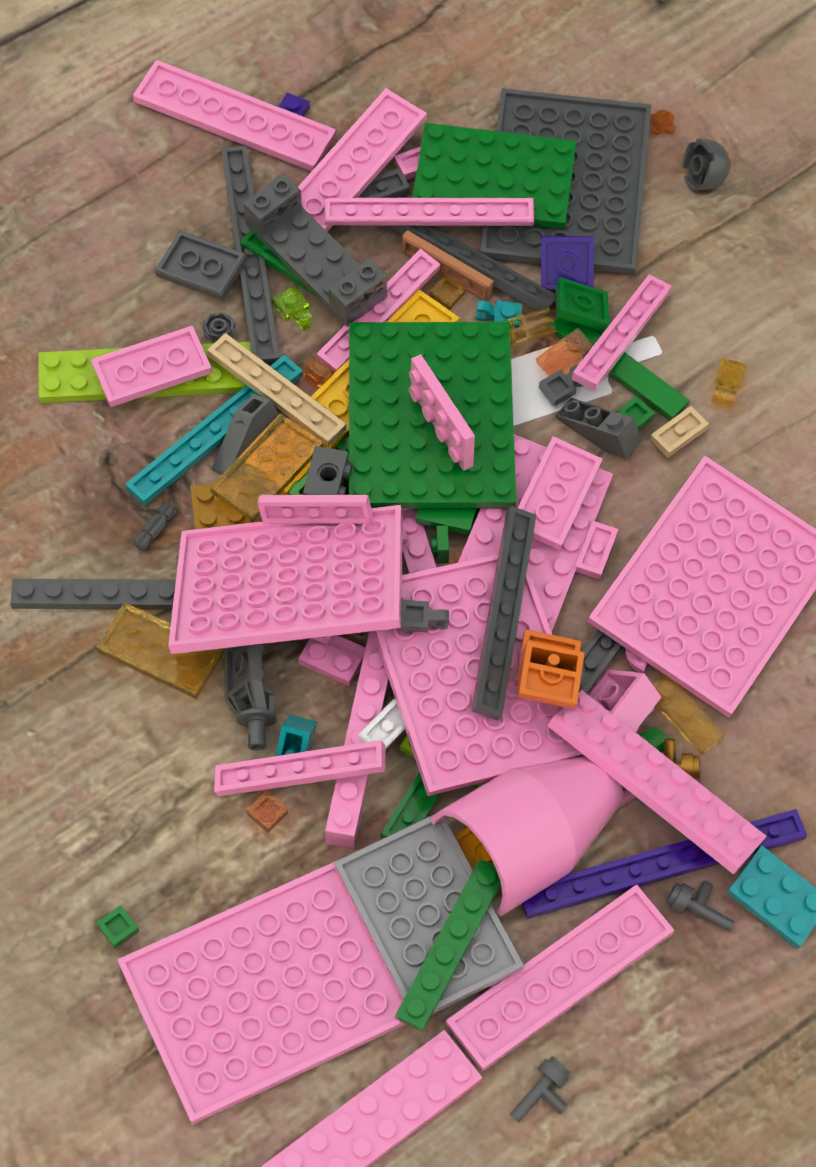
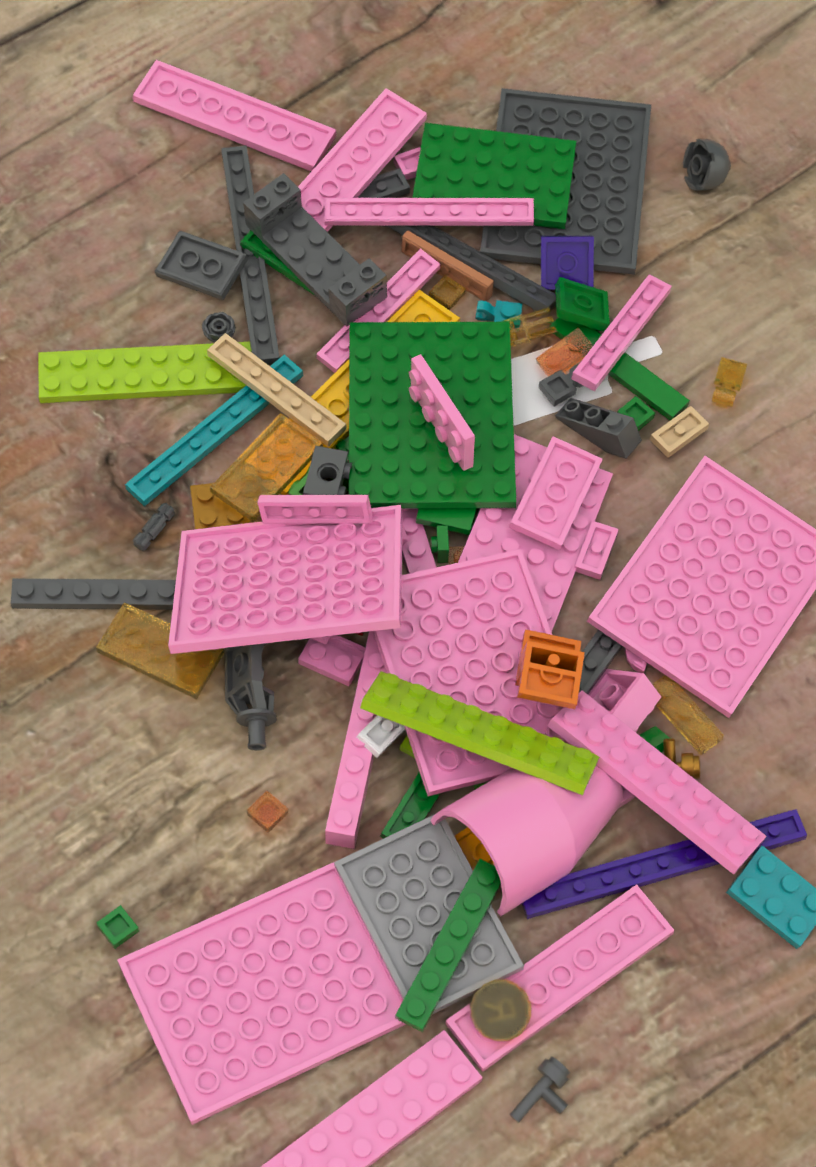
bright pink plate [91,326,212,407] -> none
dark grey slope [212,394,284,478] -> none
bright pink plate [214,740,385,797] -> none
clear neon green plate [272,286,312,330] -> none
teal slope [275,714,318,786] -> none
dark purple plate [278,93,310,117] -> none
clear orange plate [303,356,331,388] -> none
dark grey plate [399,600,449,633] -> none
dark grey plate [471,506,536,720] -> none
clear orange plate [650,110,676,135] -> none
dark grey piece [666,881,735,931] -> none
none -> lime plate [360,671,599,795]
none -> clear yellow tile [470,979,531,1041]

